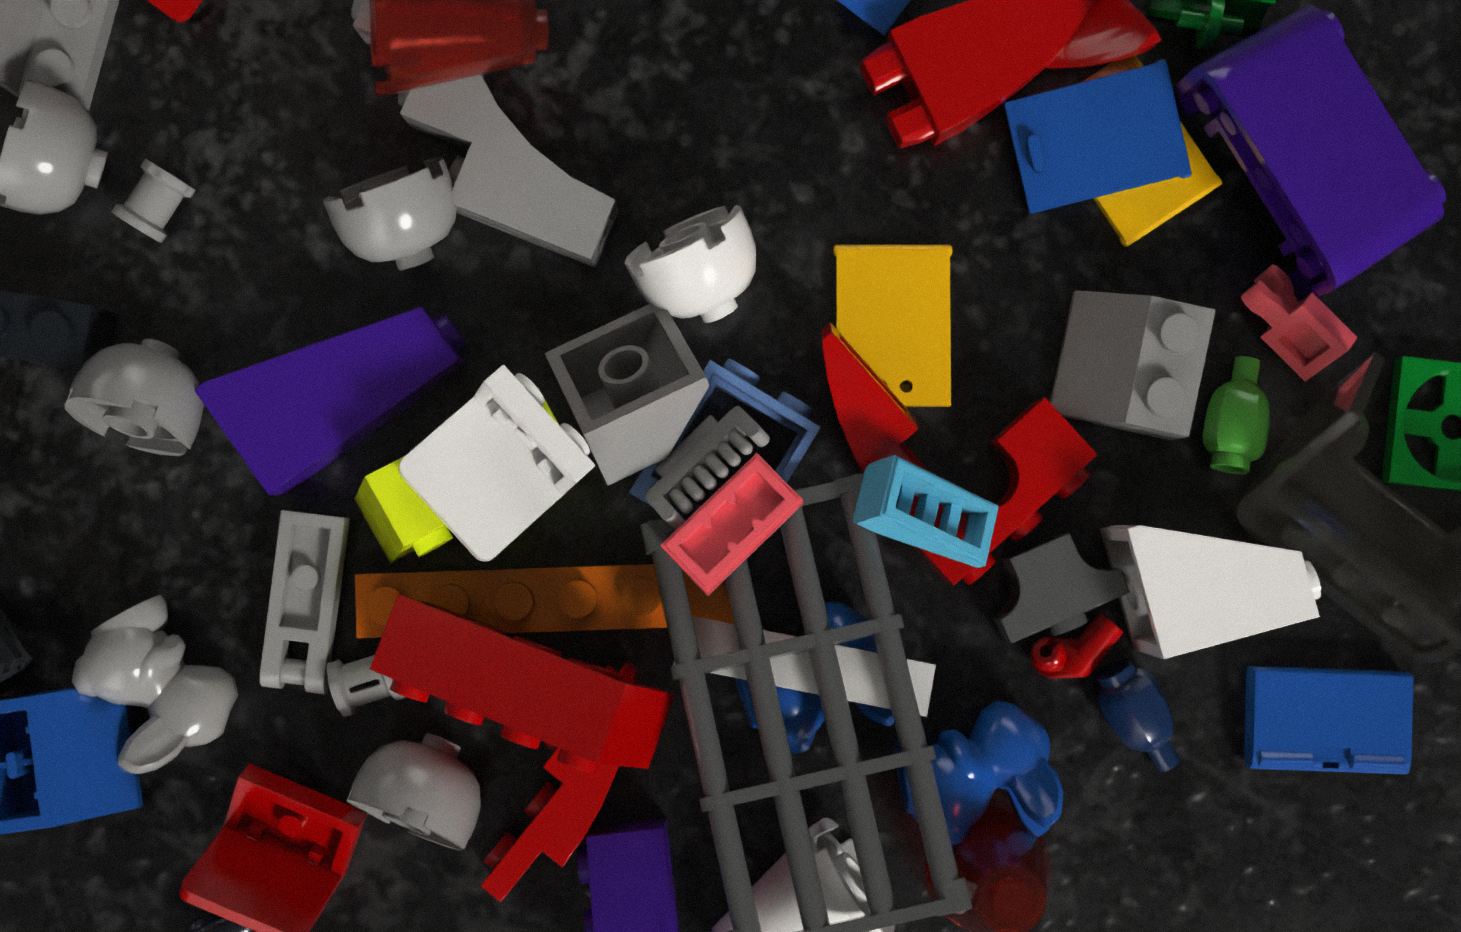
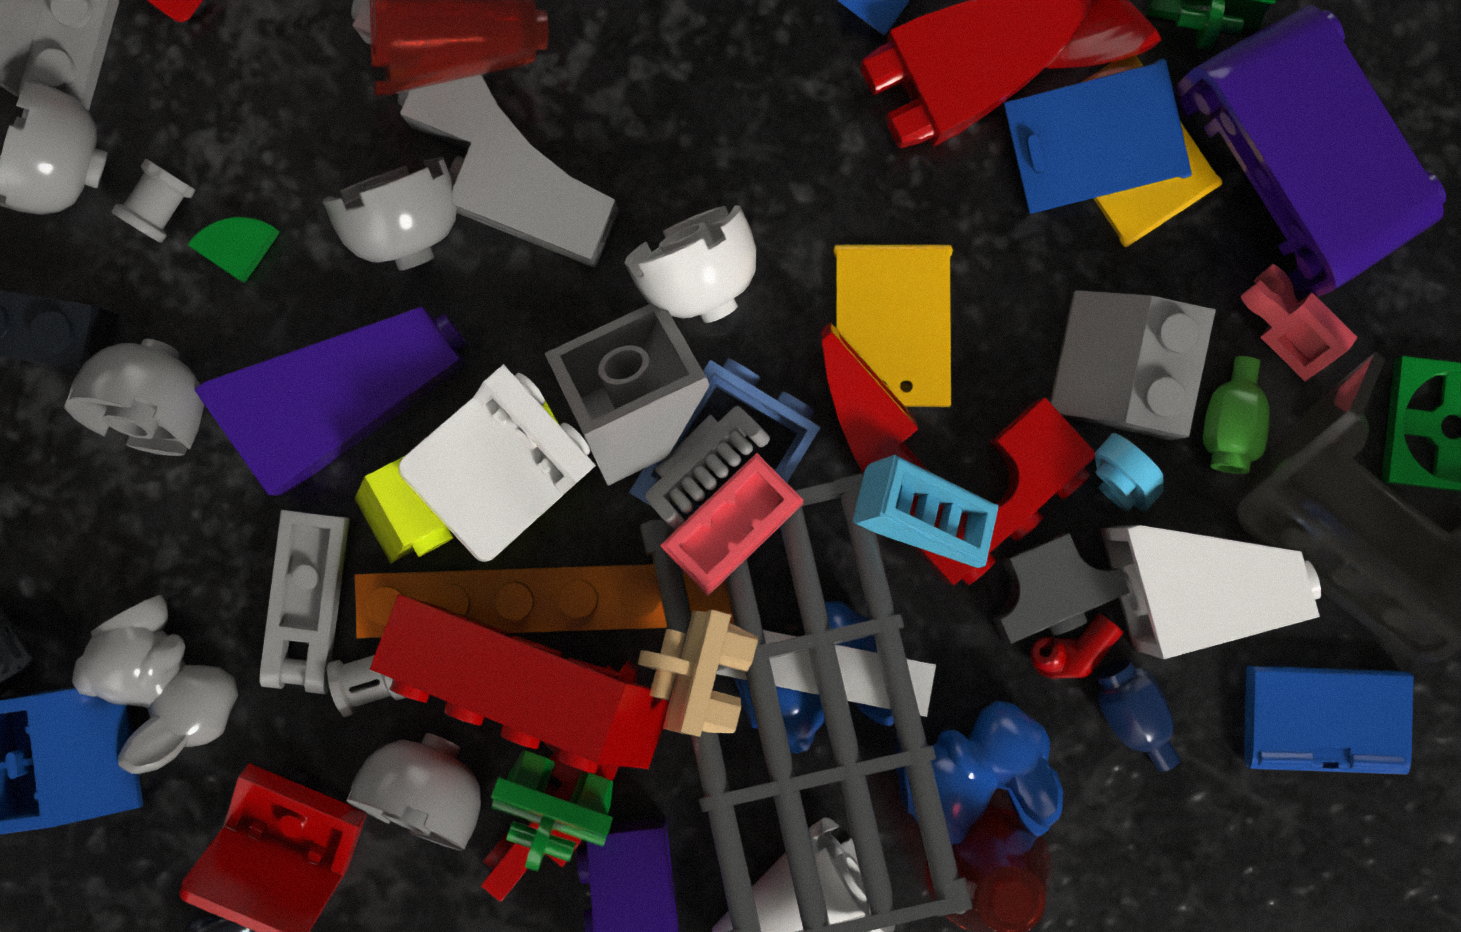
none -> green tile [187,217,281,283]
none -> green hips [491,750,613,872]
none -> tan hips [637,610,758,737]
none -> medium azure plate [1094,433,1164,512]

